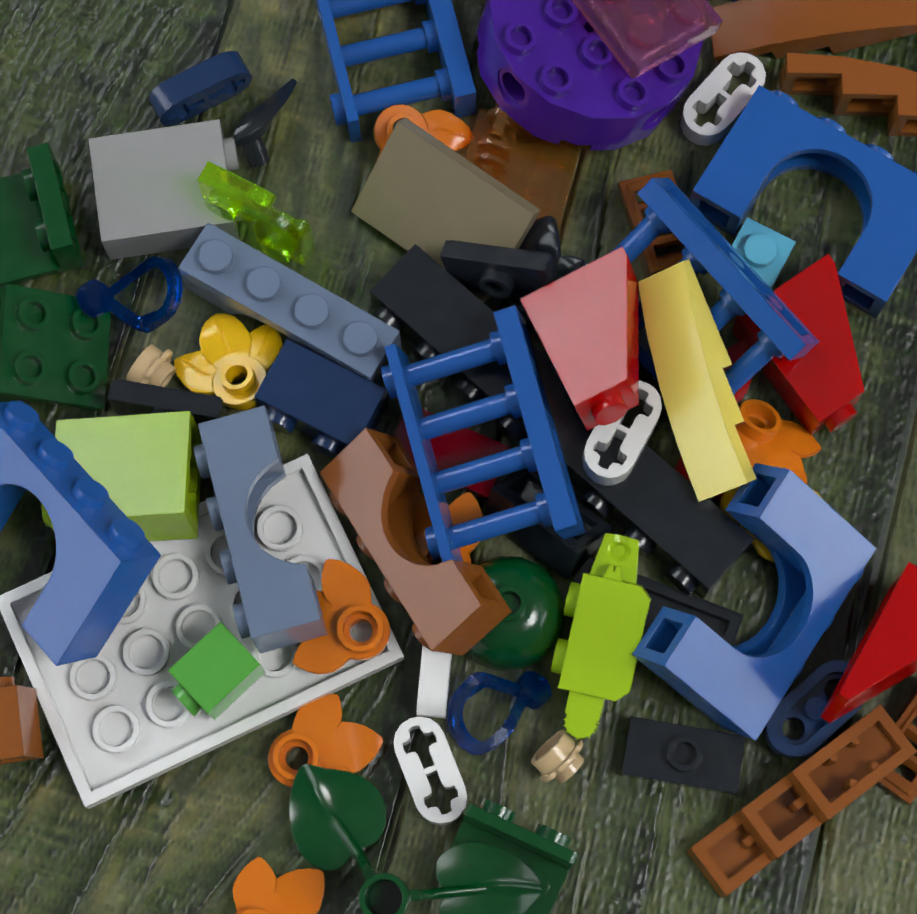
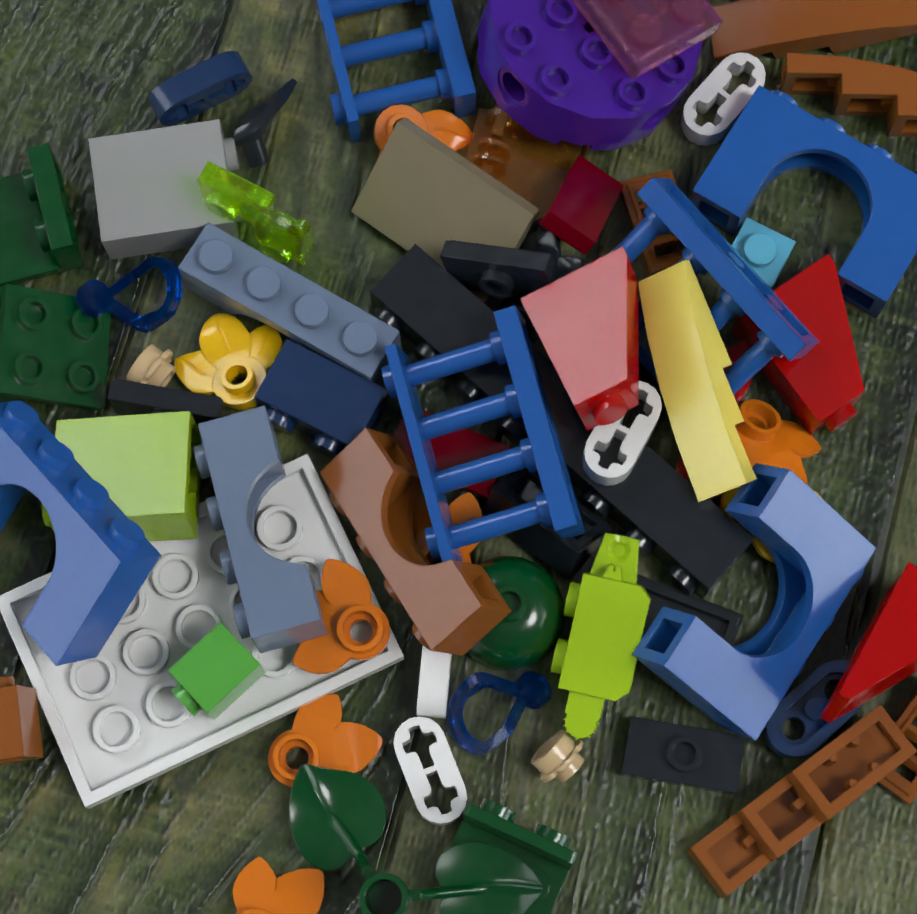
none -> dark red tile [539,155,624,255]

